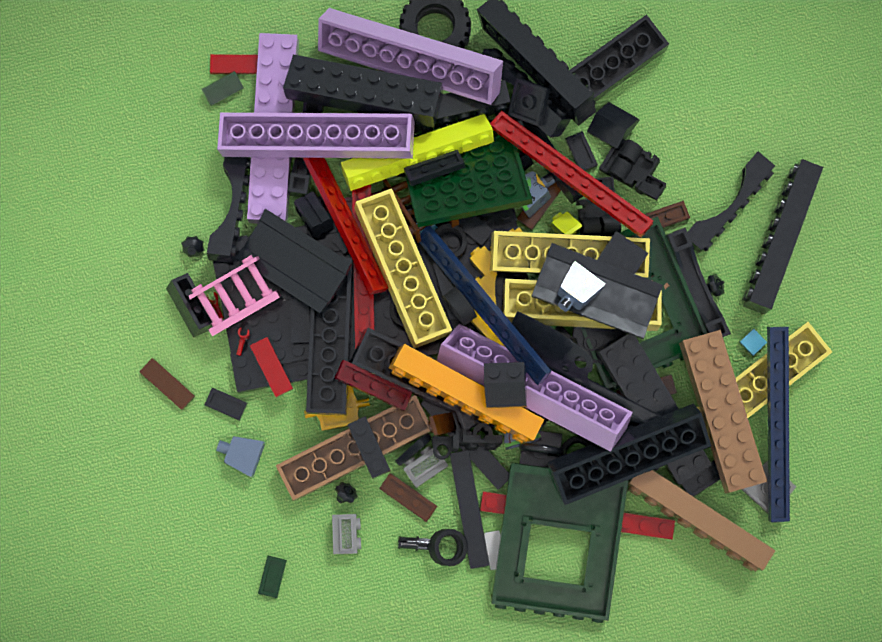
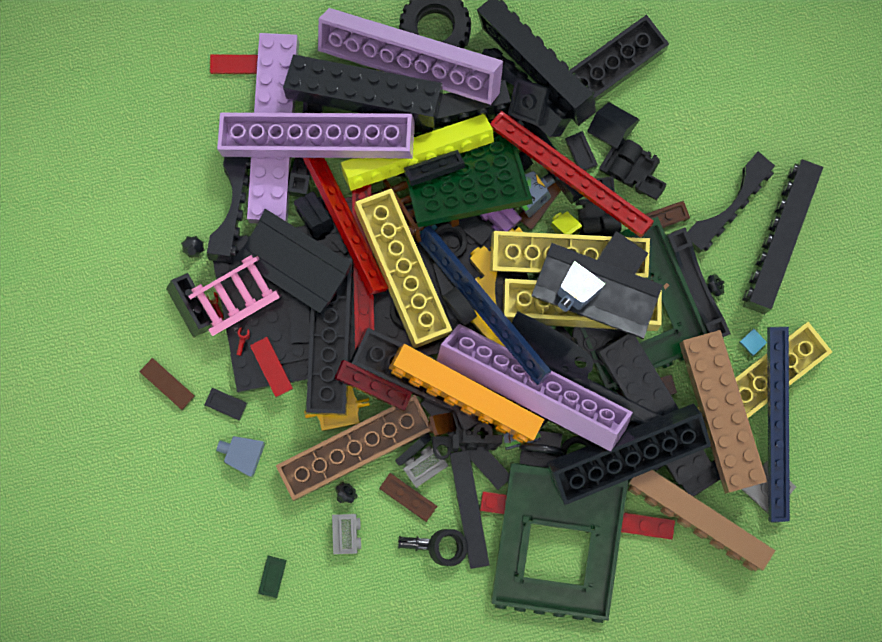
dark green plate [202,71,244,106] -> none
black brick [347,416,391,479] -> none
black slope [484,362,527,408] -> none
white sticker [484,531,500,570] -> none
none -> medium lavender brick [480,208,522,232]

